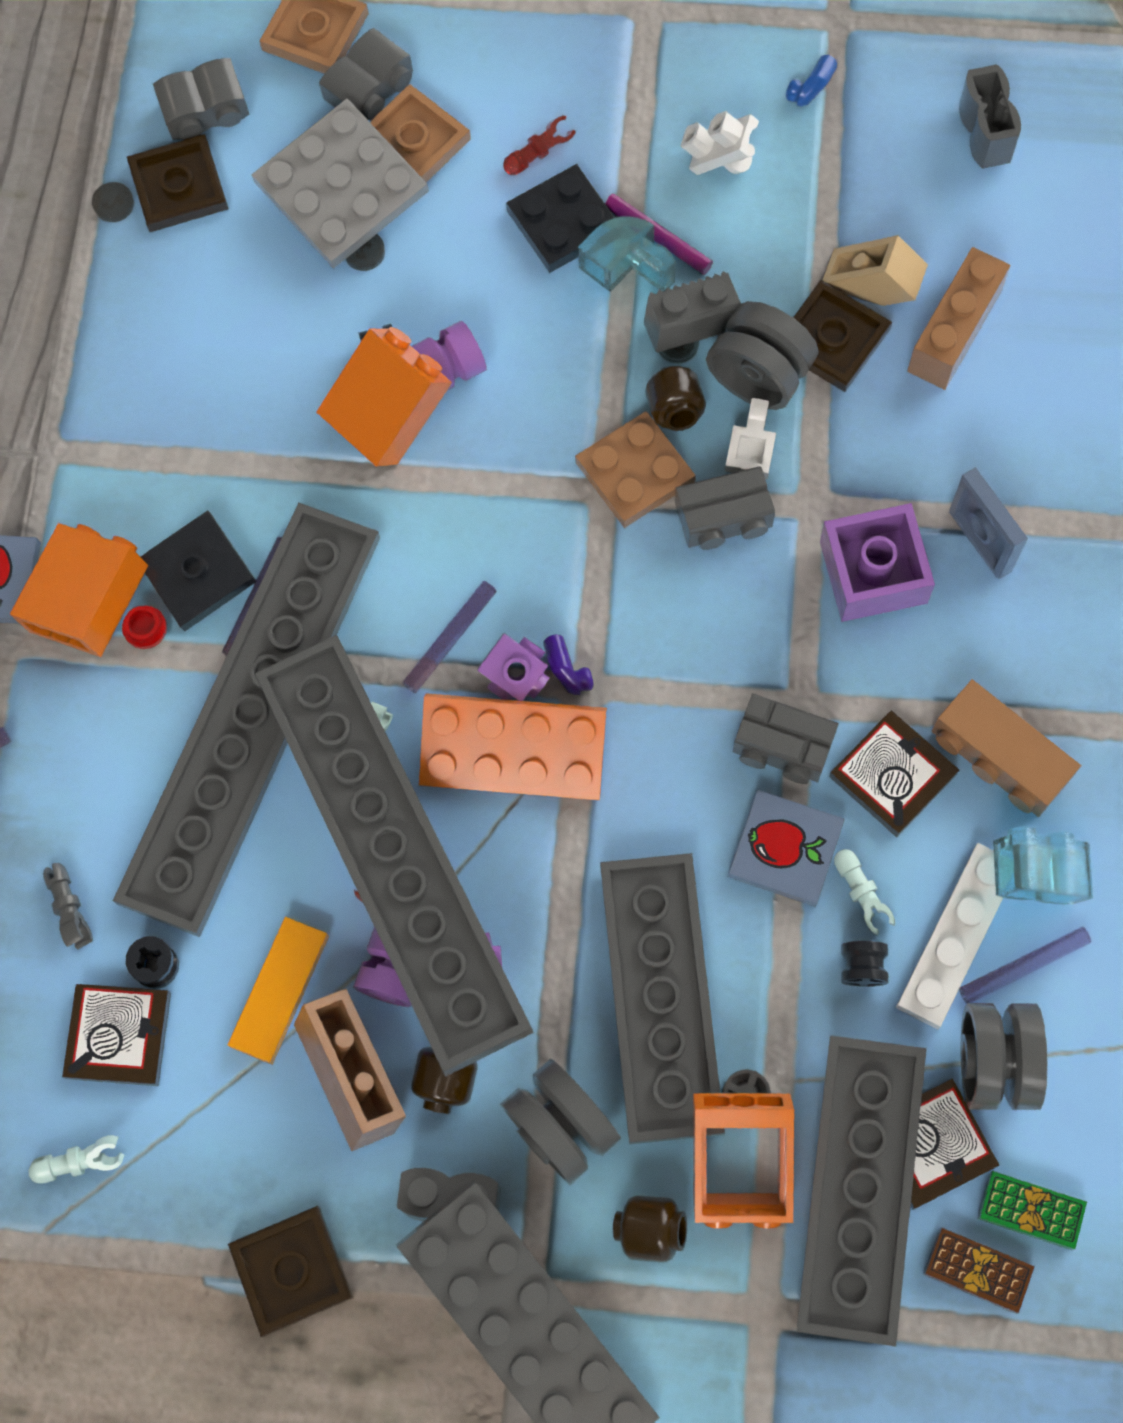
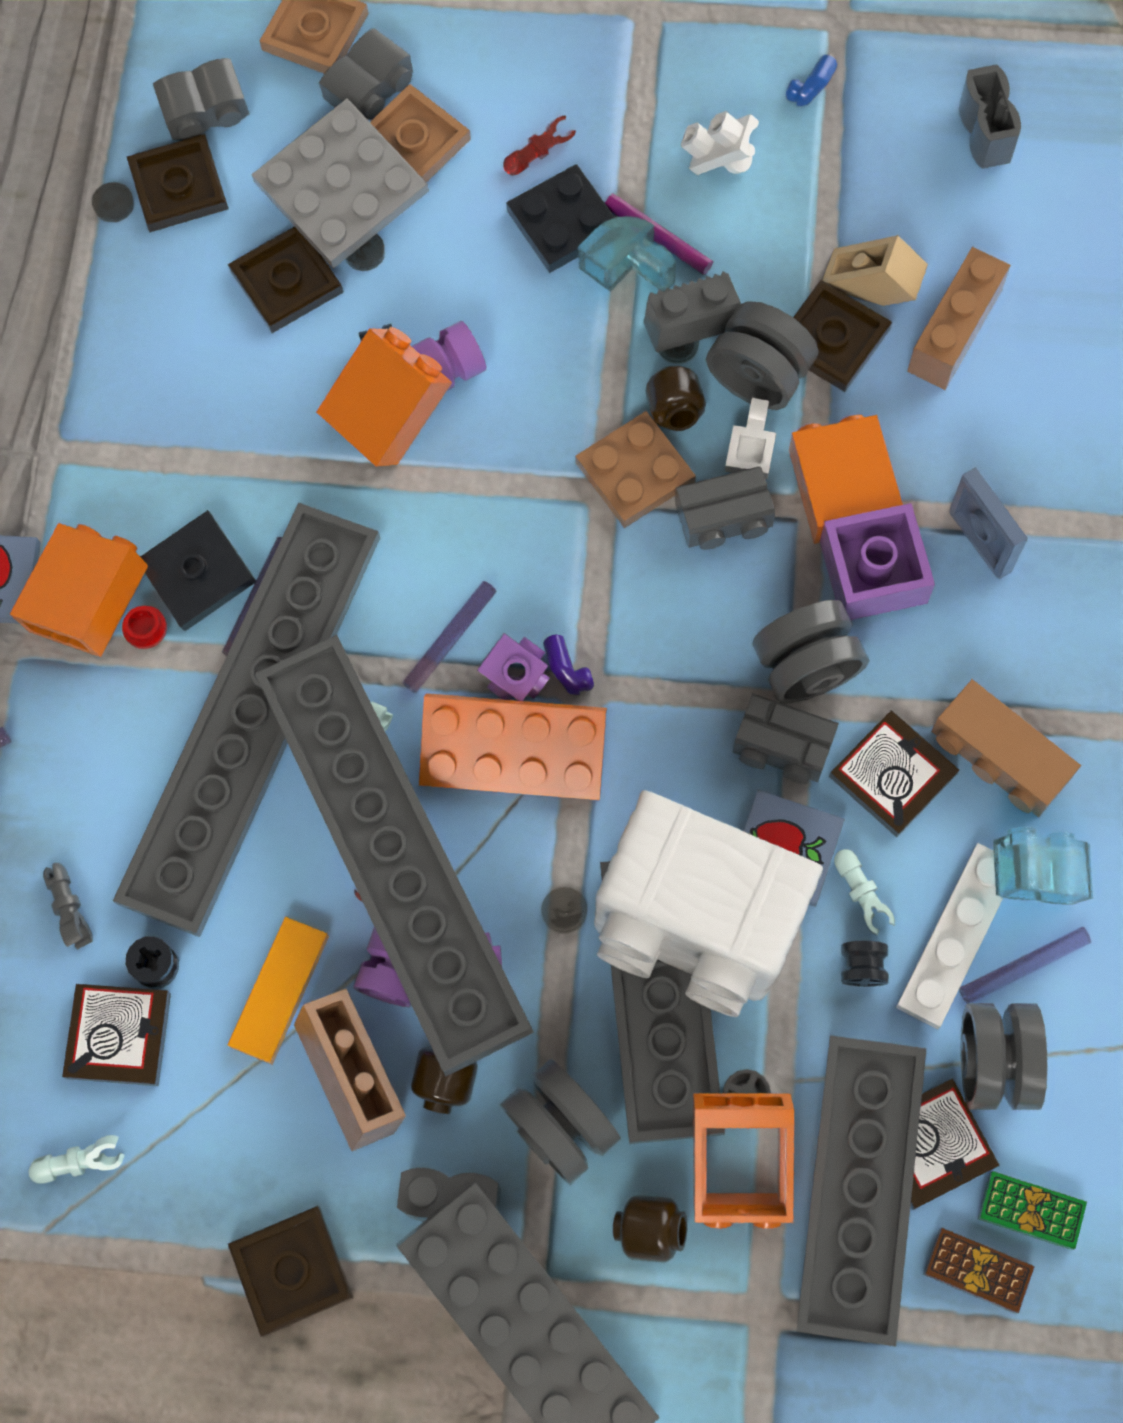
none -> dark brown tile [228,226,344,333]
none -> clear smoke piece [541,887,587,934]
none -> white brick [594,790,823,1017]
none -> dark grey wheel [752,600,870,703]
none -> orange brick [789,414,903,544]

